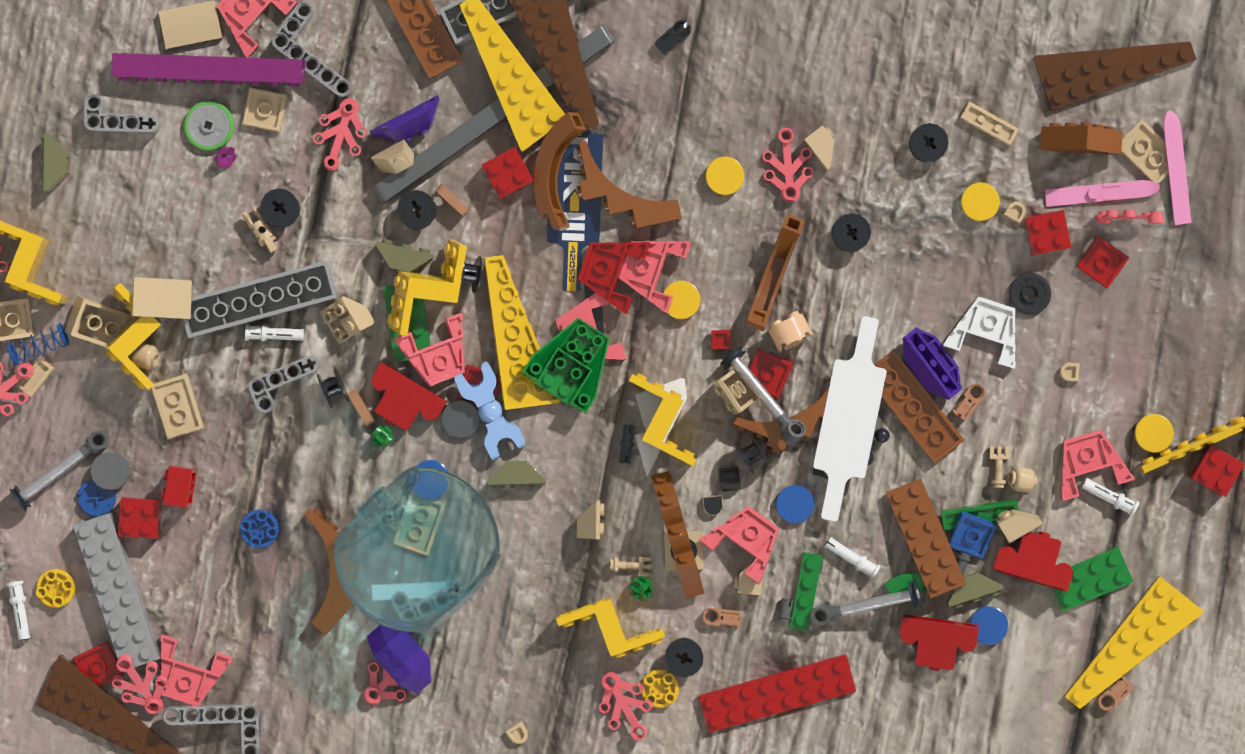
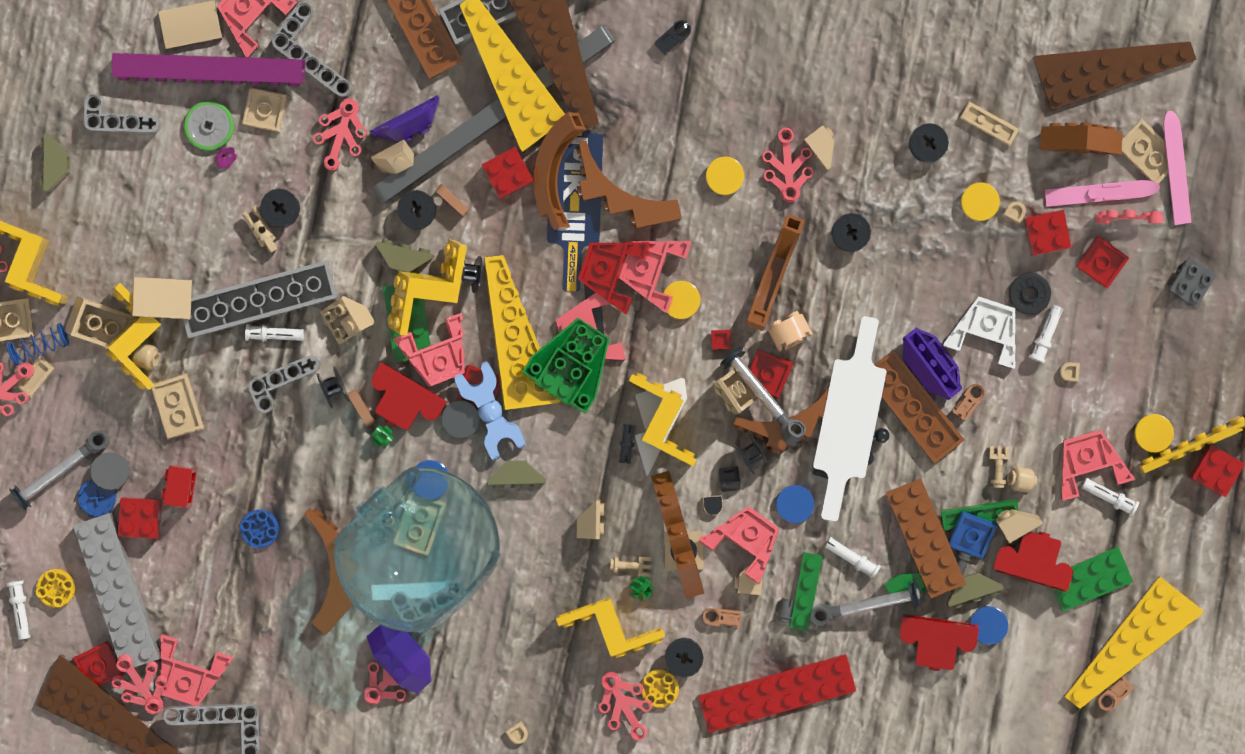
none -> white pin [1029,305,1064,363]
none -> dark grey hinge [1169,257,1216,308]

